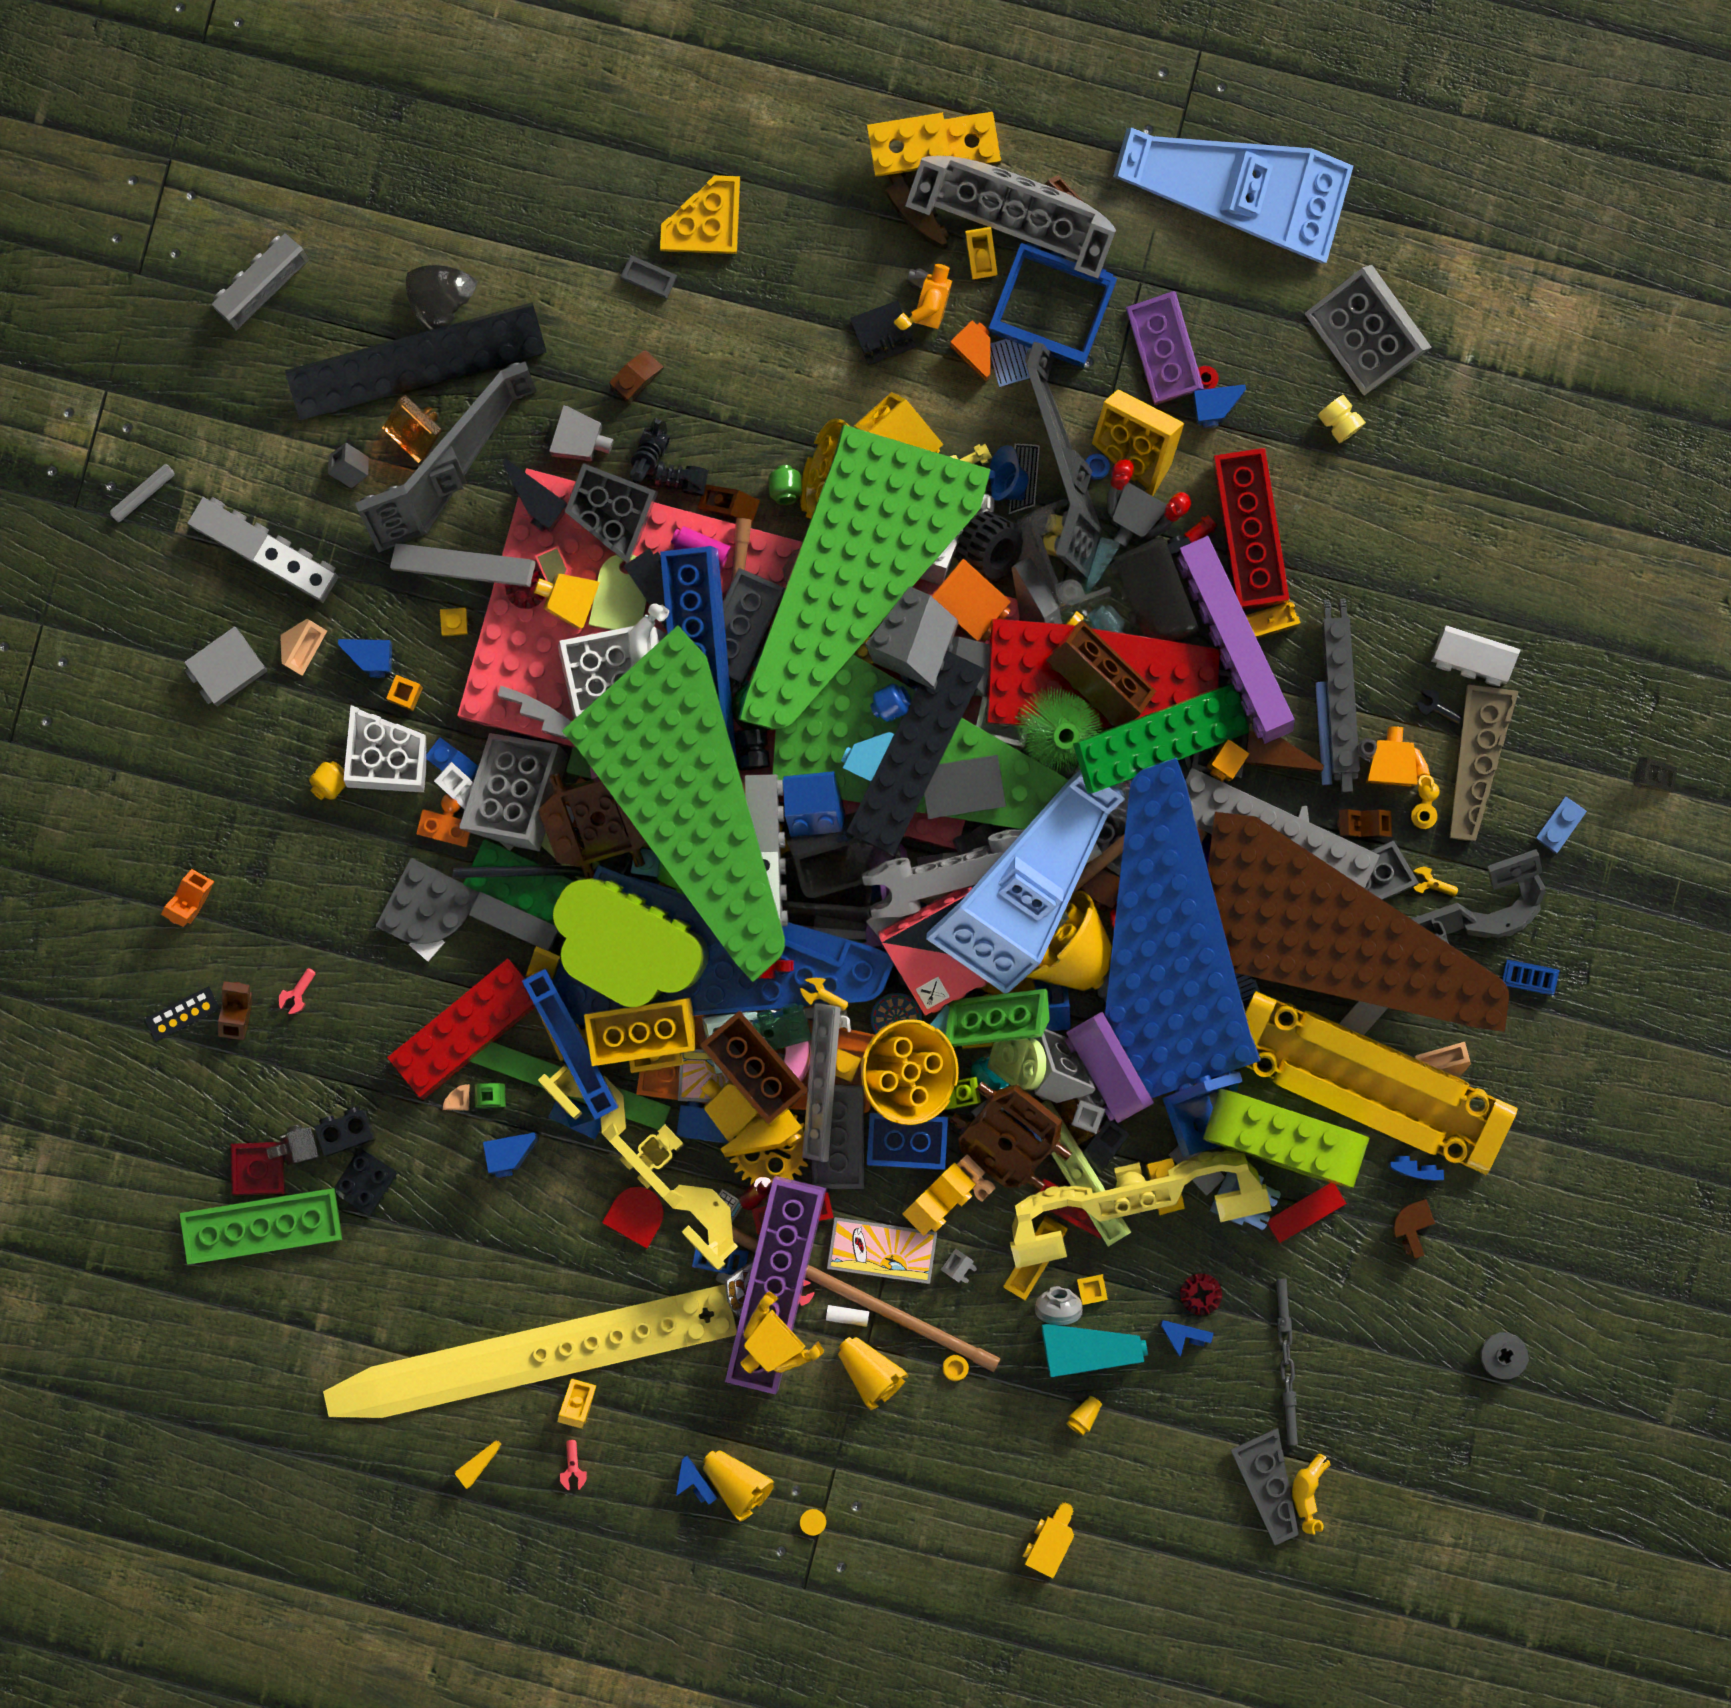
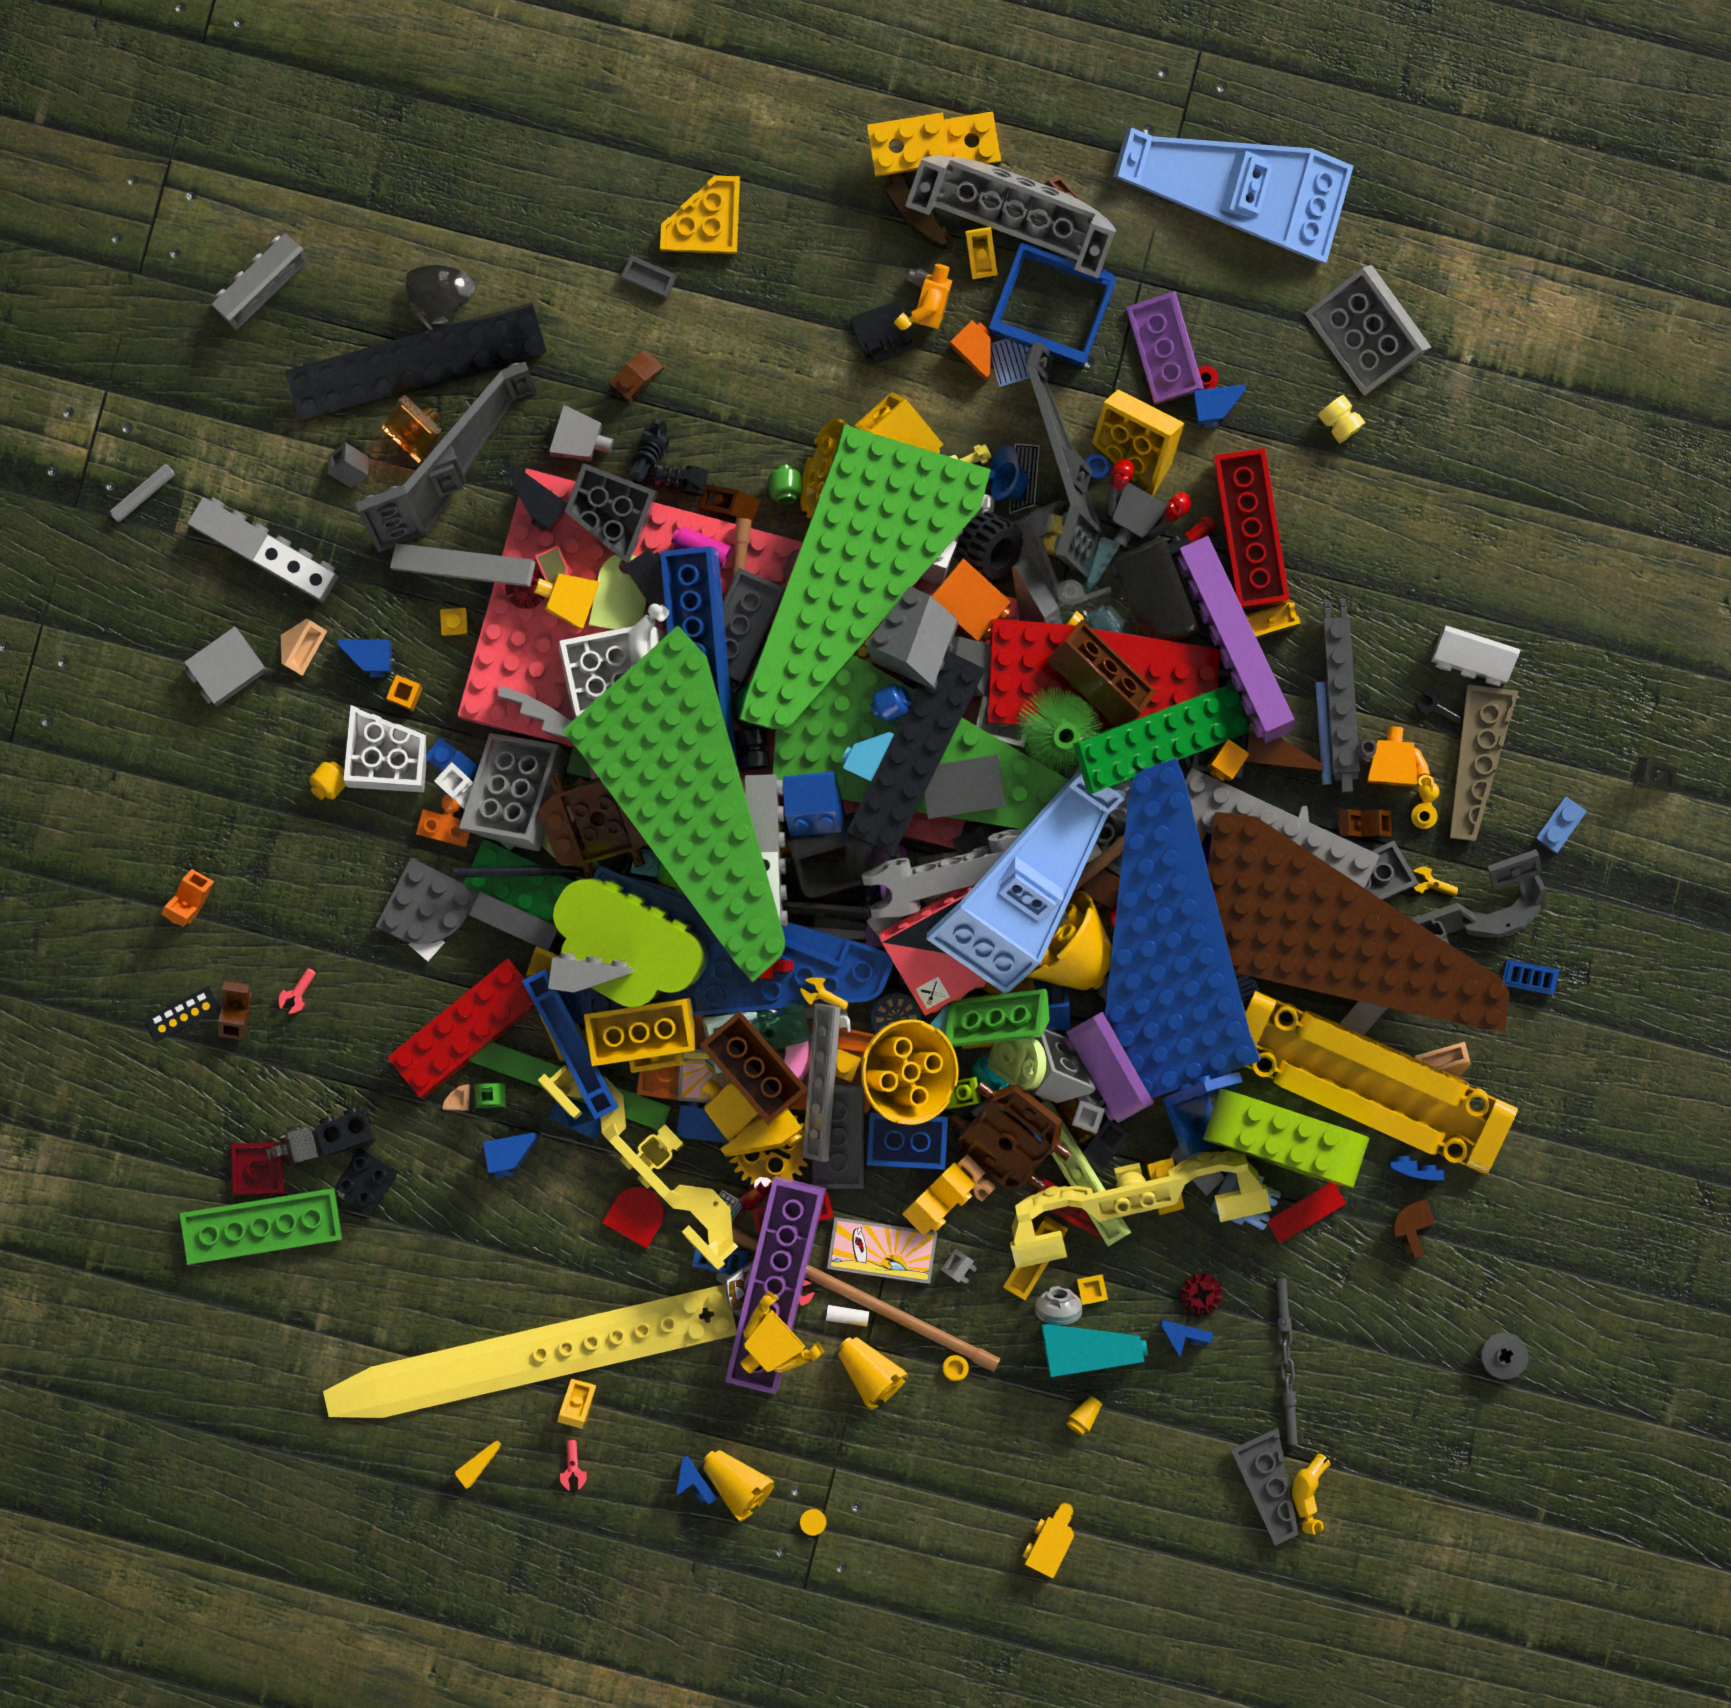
none -> light grey slope [548,952,634,992]

